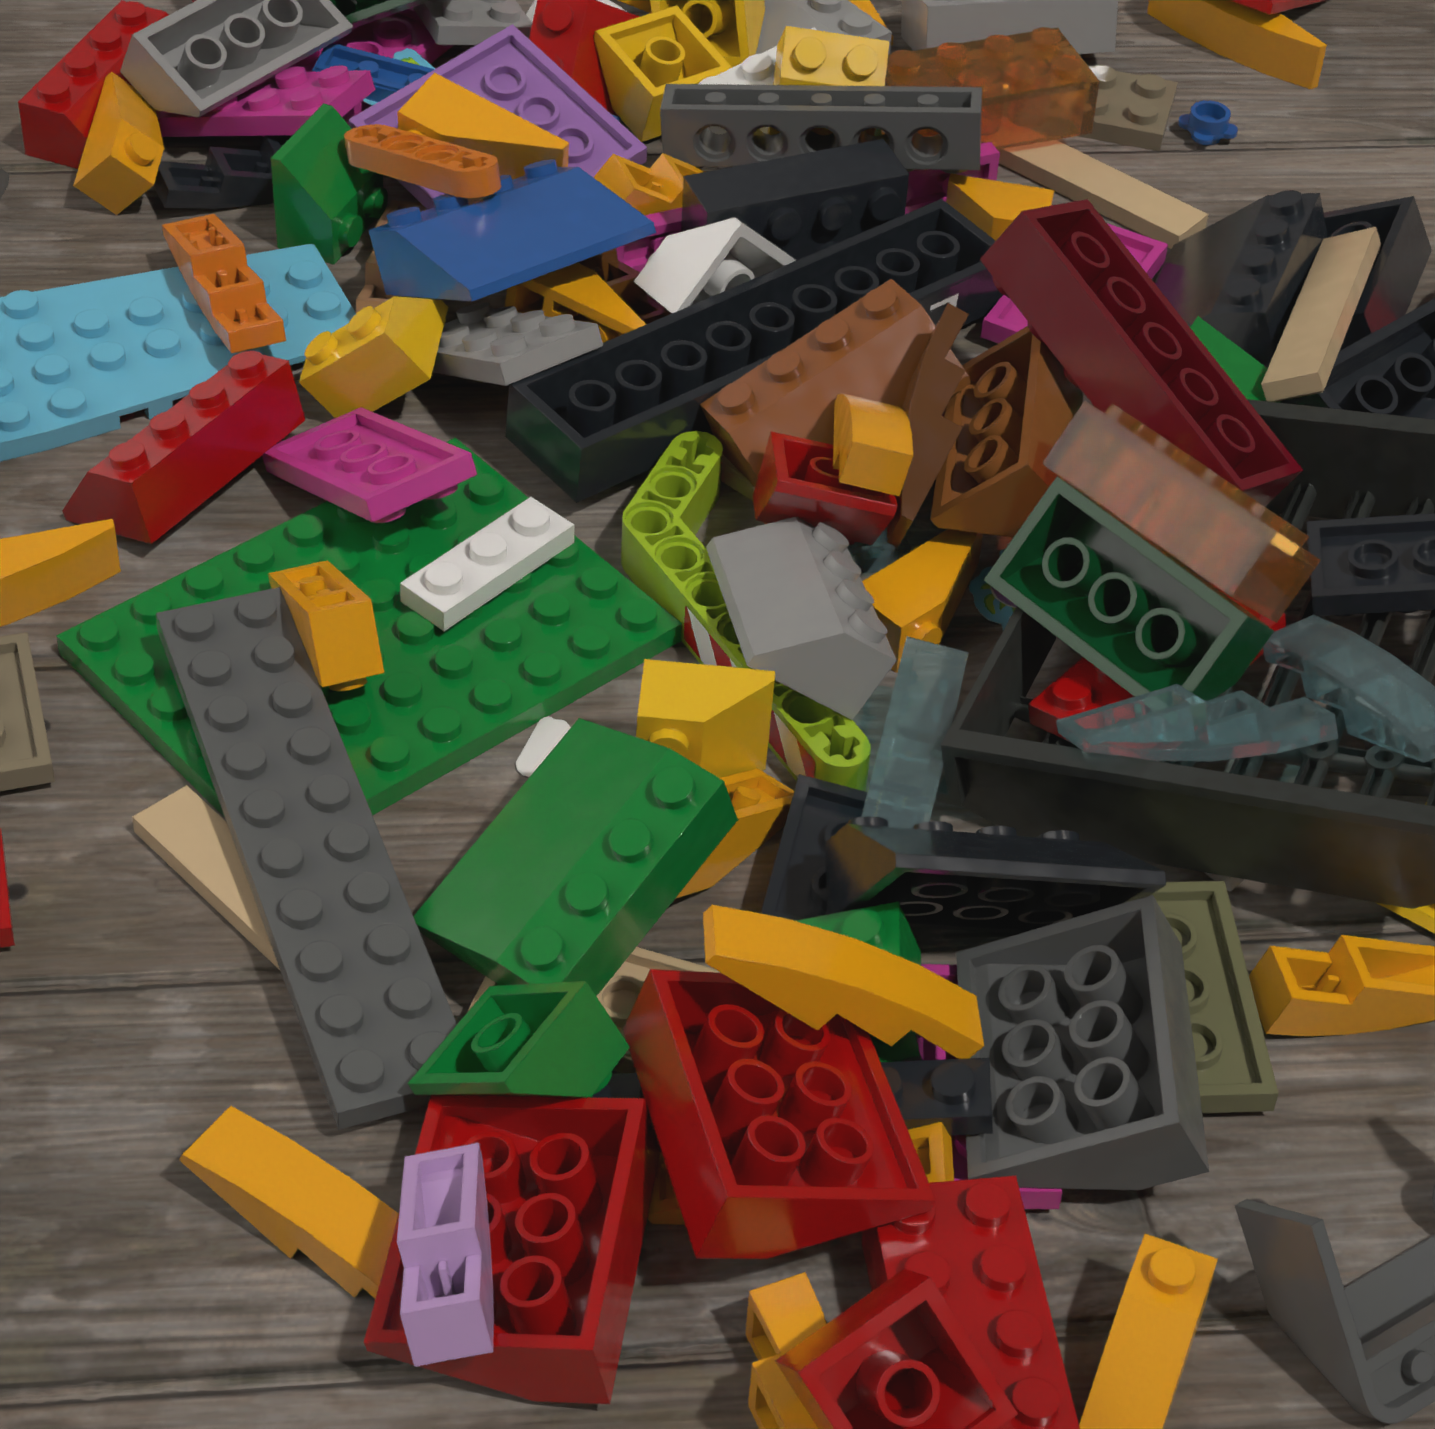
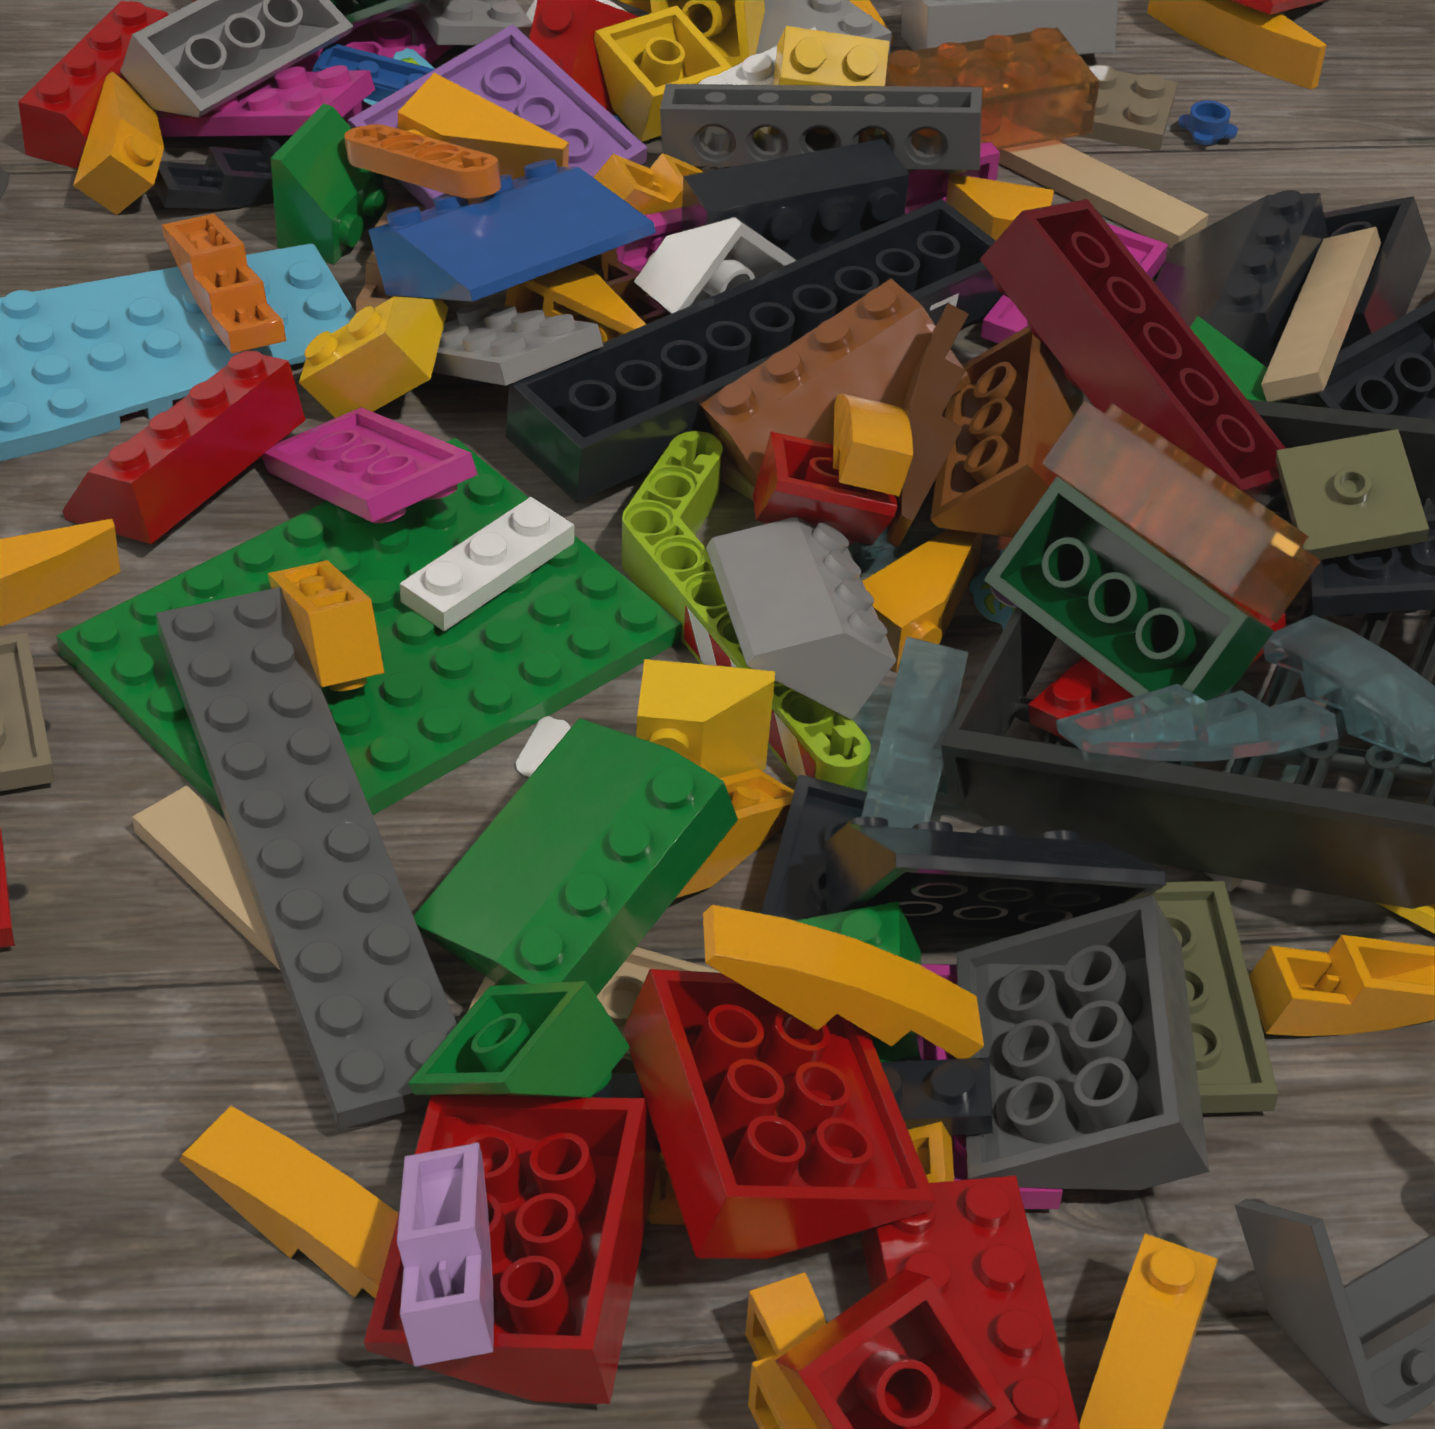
none -> olive plate [1275,429,1429,563]

